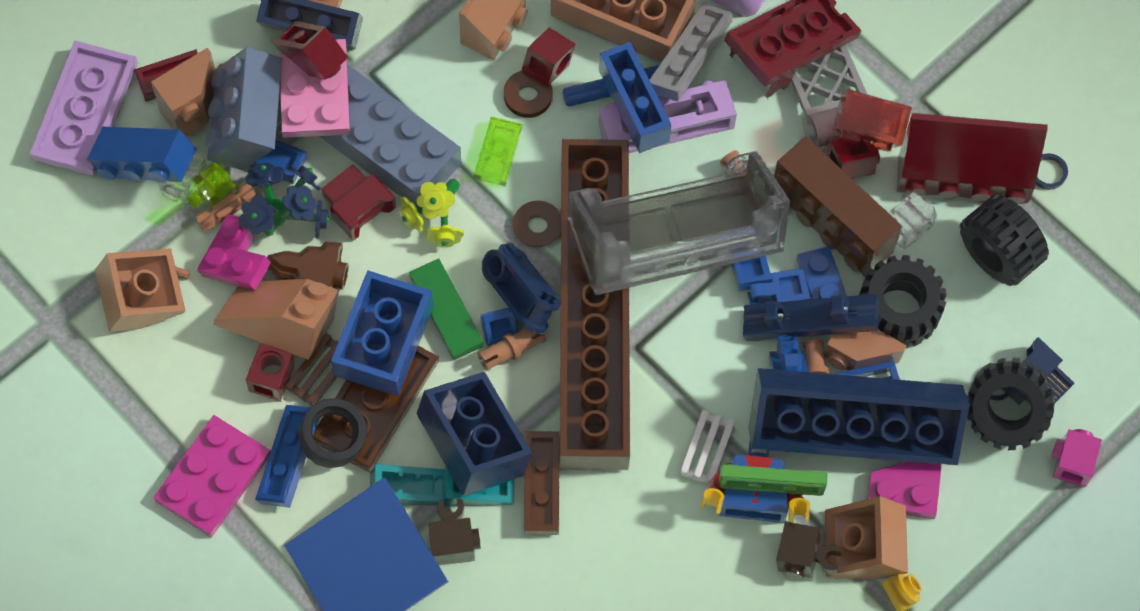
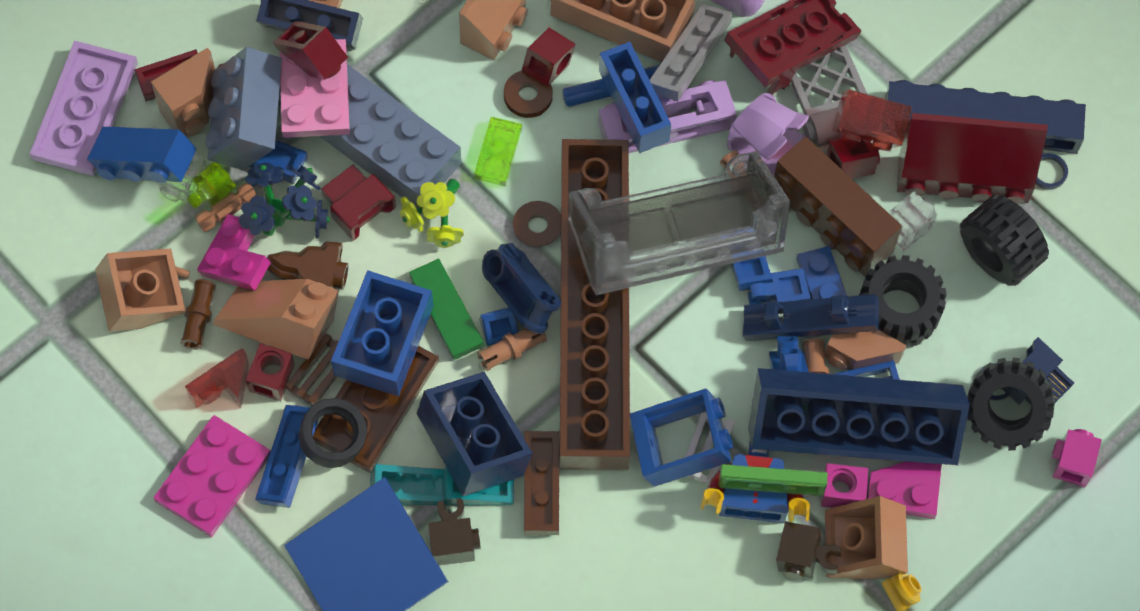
none -> reddish brown pin [180,279,216,350]
none -> clear red slope [185,348,249,408]
none -> blue window [630,388,733,487]
none -> lavender piece [727,93,809,180]
none -> dark pink brick [821,463,869,508]
none -> dark blue brick [882,80,1086,154]

